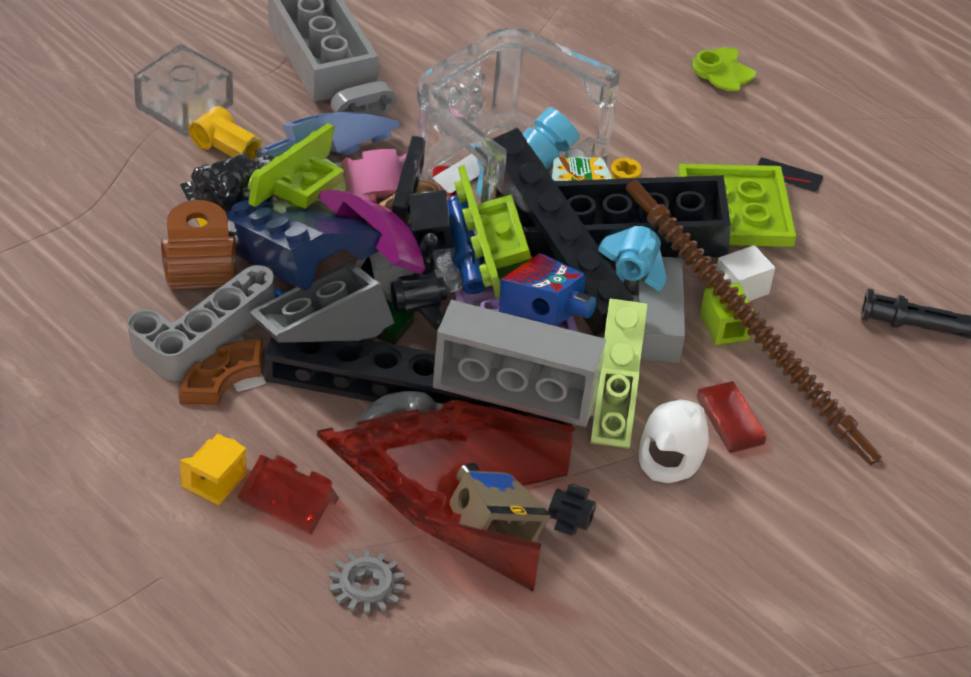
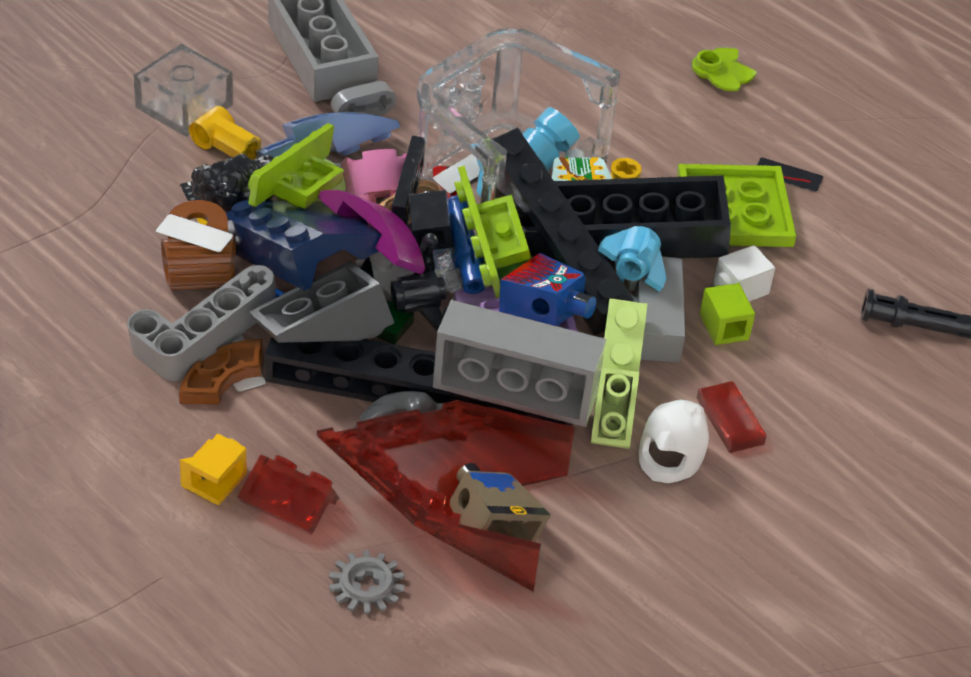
black gear [548,483,597,536] -> none
reddish brown hose [625,180,882,466] -> none
none -> white sticker [156,214,233,252]

